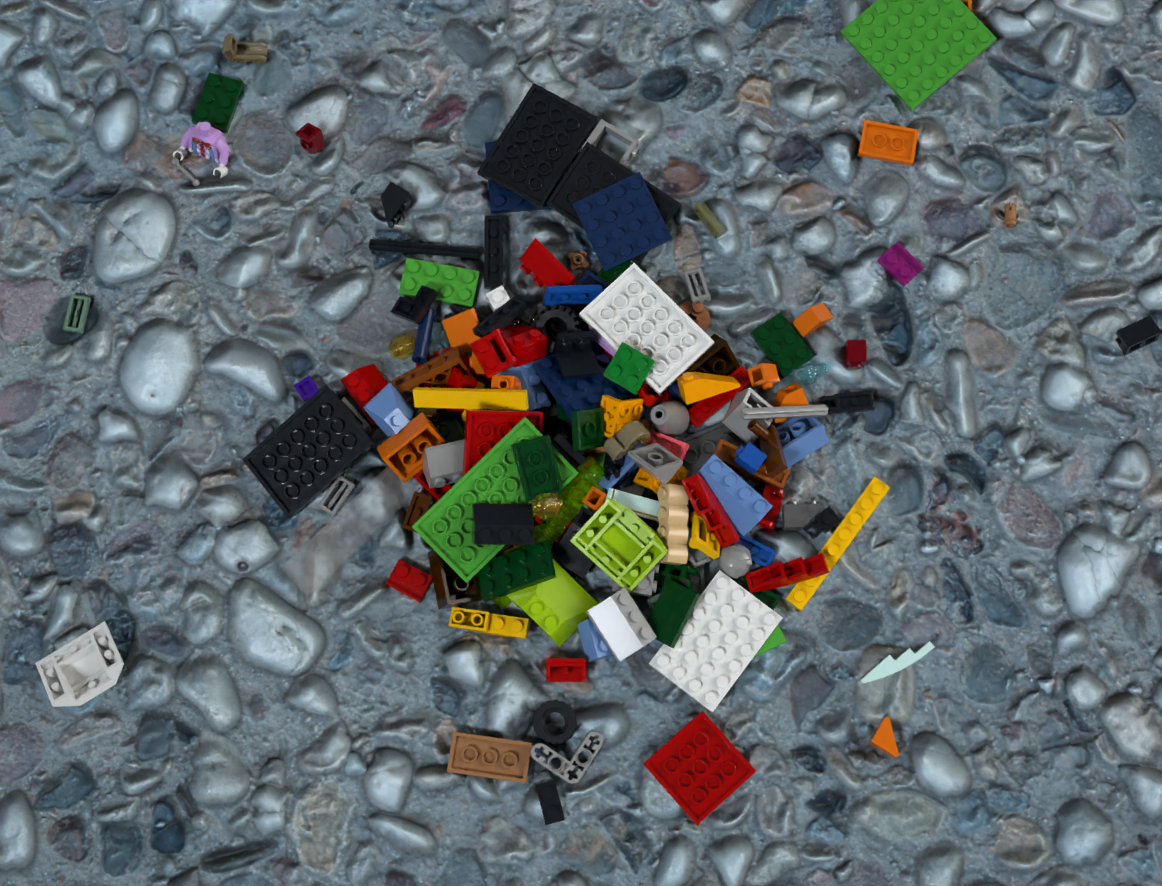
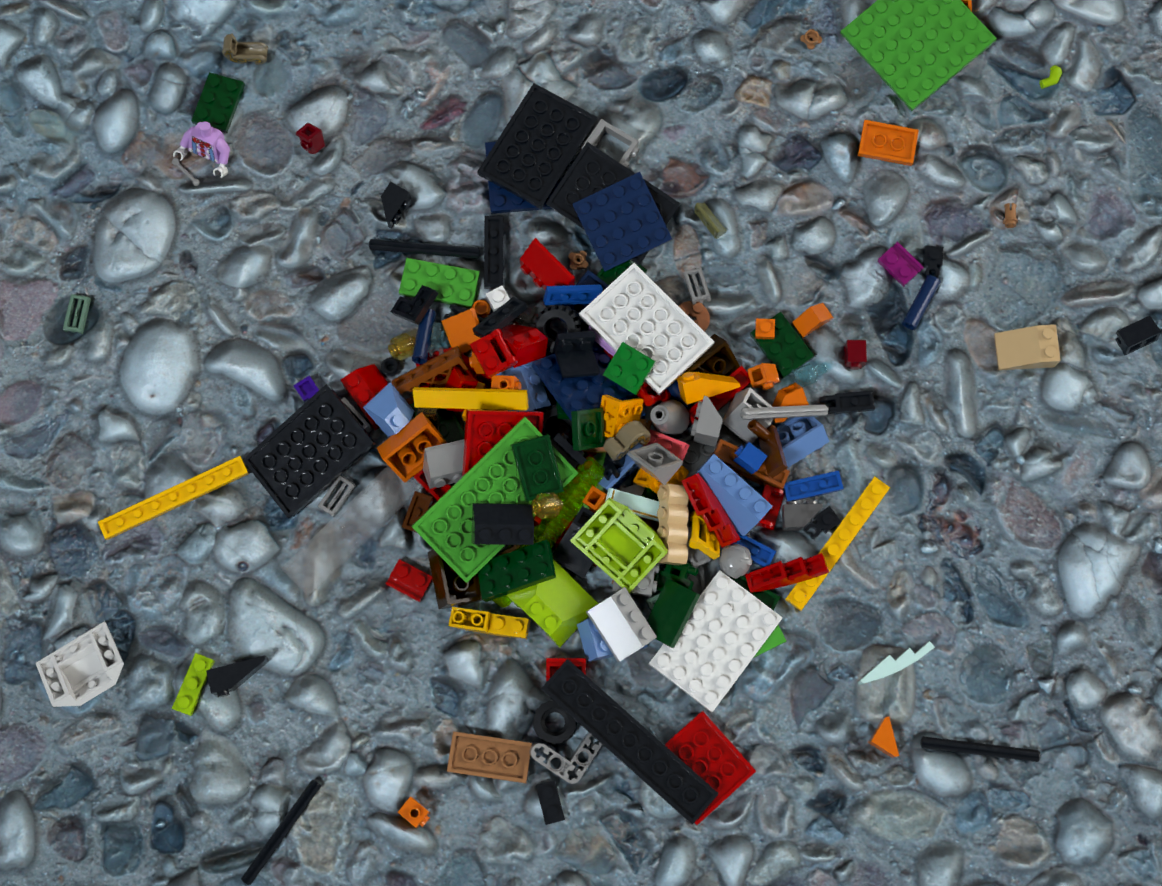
none -> yellow plate [98,456,249,540]
none -> lime plate [172,653,215,716]
none -> black slope [206,656,269,698]
none -> black axle [241,780,321,885]
none -> black plate [381,358,400,377]
none -> orange brick [397,796,430,828]
none -> orange plate [472,300,491,318]
none -> black plate [541,659,719,825]
none -> light grey slope [691,396,723,447]
none -> orange plate [755,318,775,339]
none -> blue plate [783,470,844,502]
none -> medium nougat plate [800,29,822,50]
none -> dark blue piece [902,275,941,330]
none -> black axle [920,736,1040,762]
none -> black plate [923,245,944,278]
none -> tan slope [994,325,1061,370]
none -> lime arm [1039,65,1062,89]

